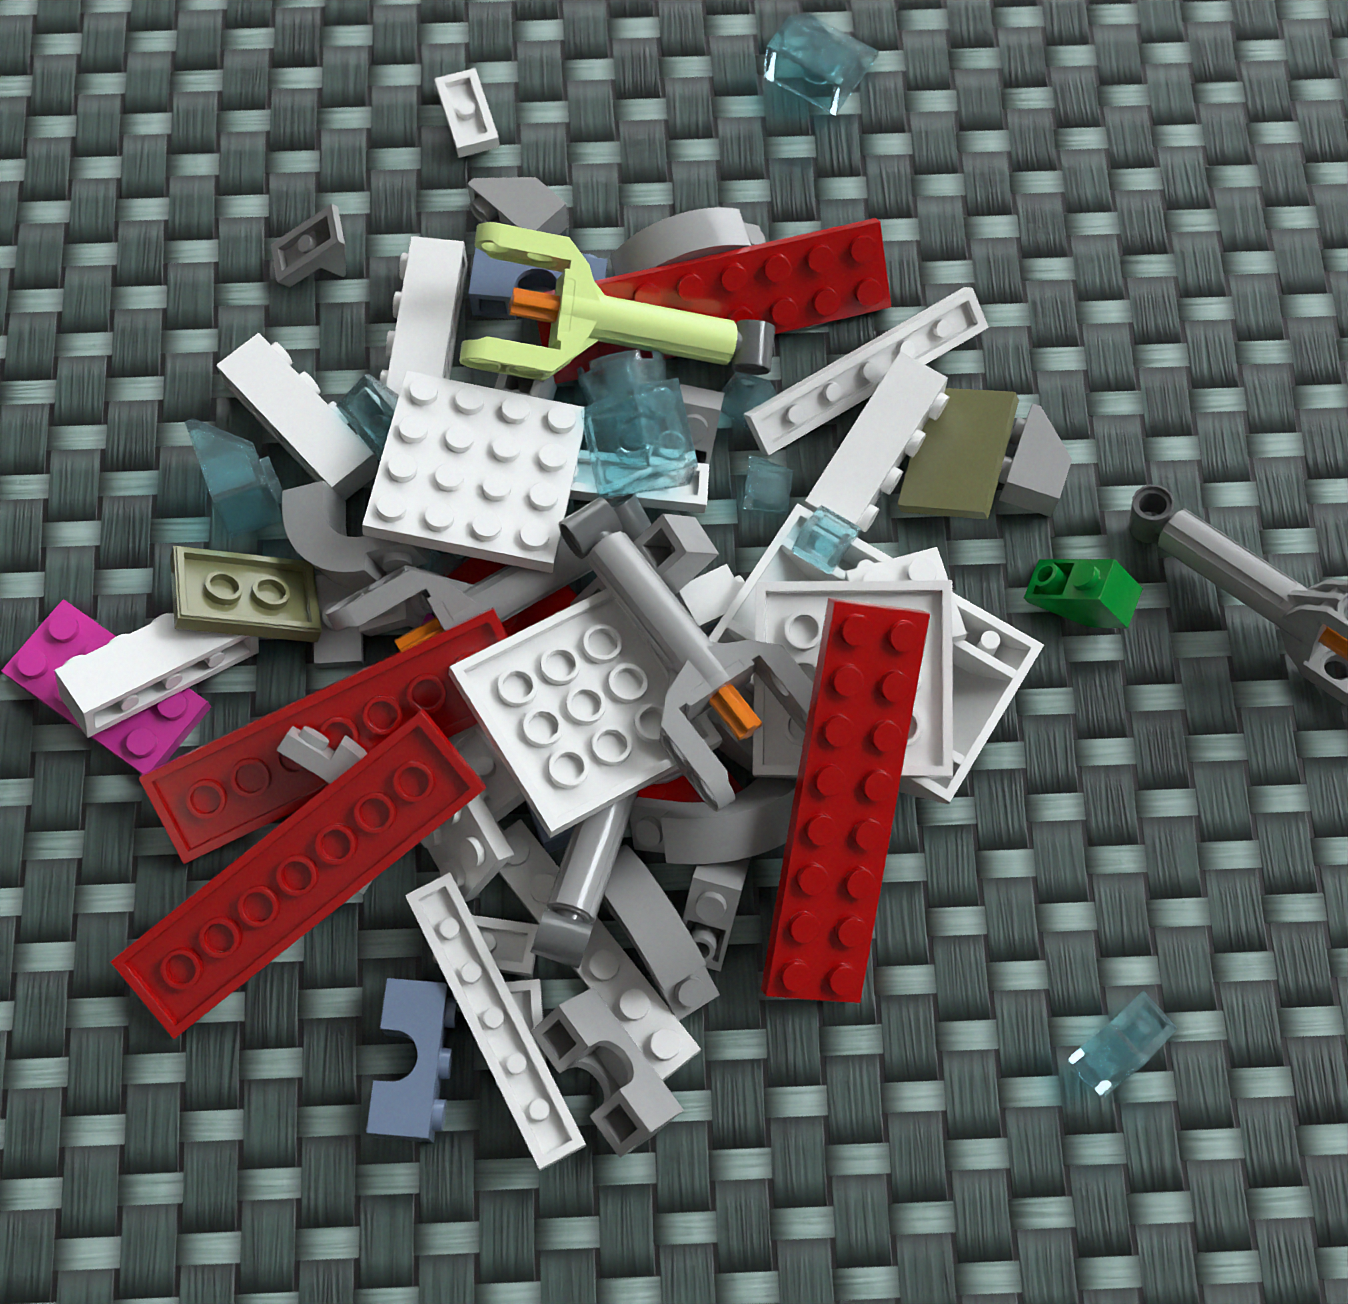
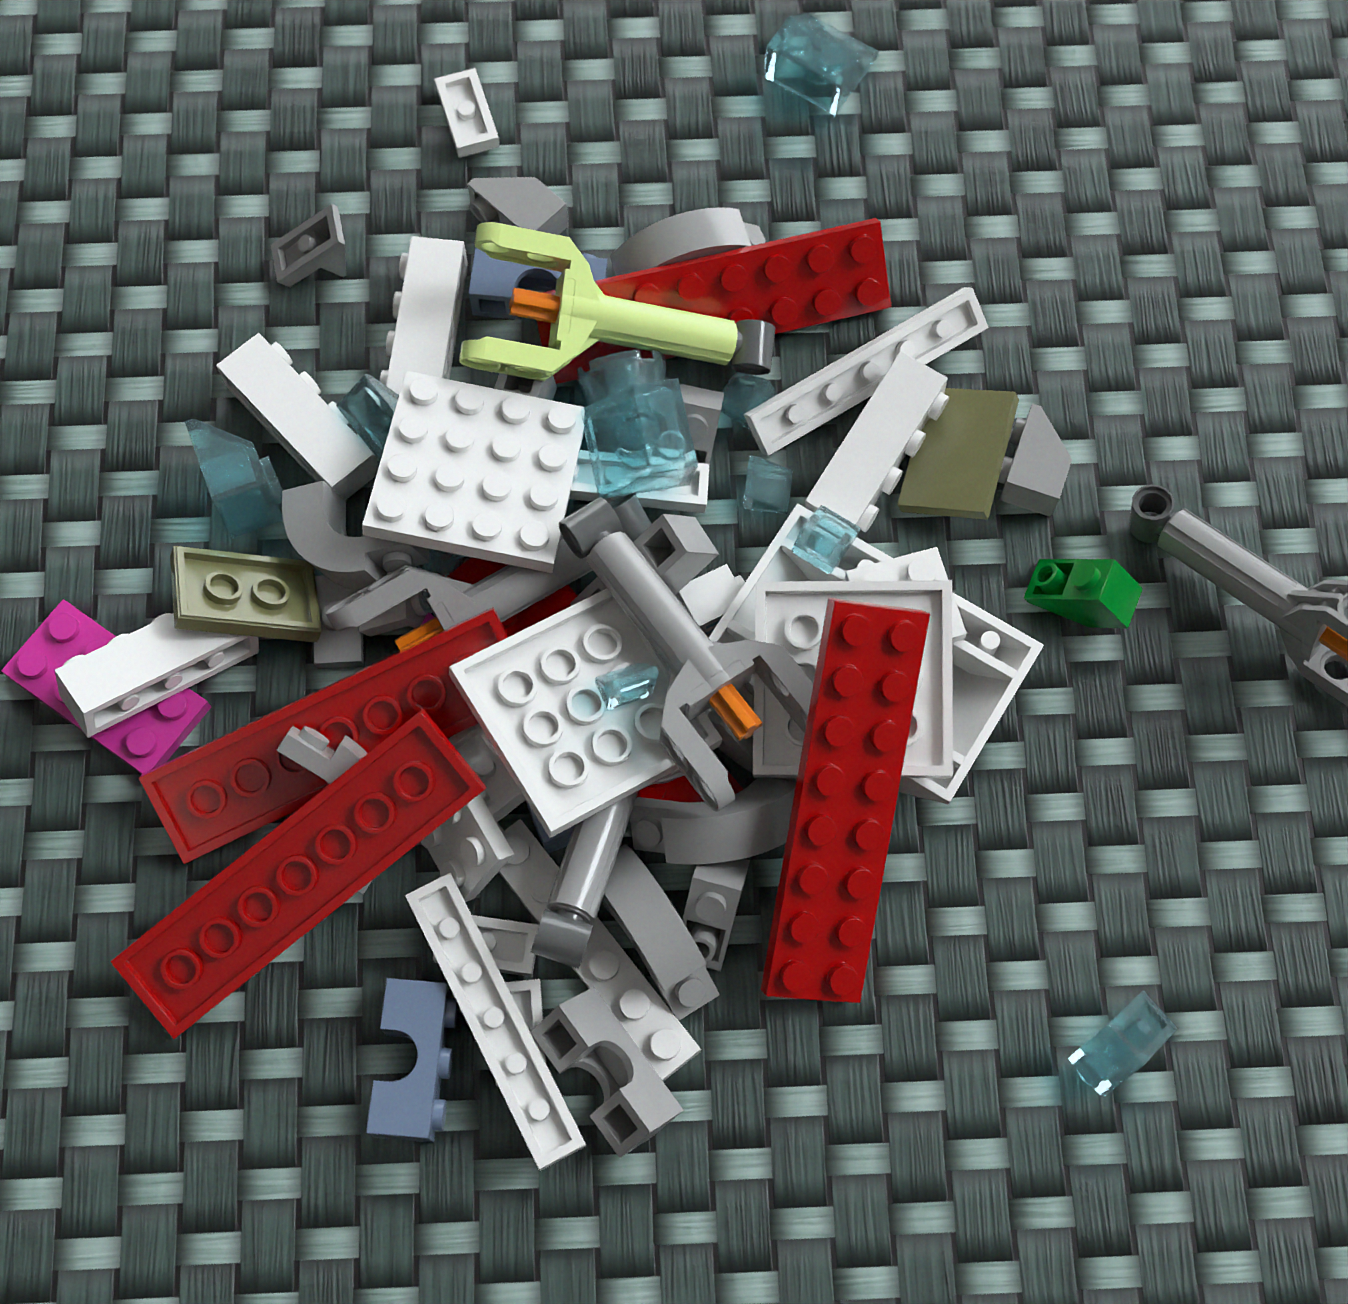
none -> clear light blue slope [595,663,659,710]

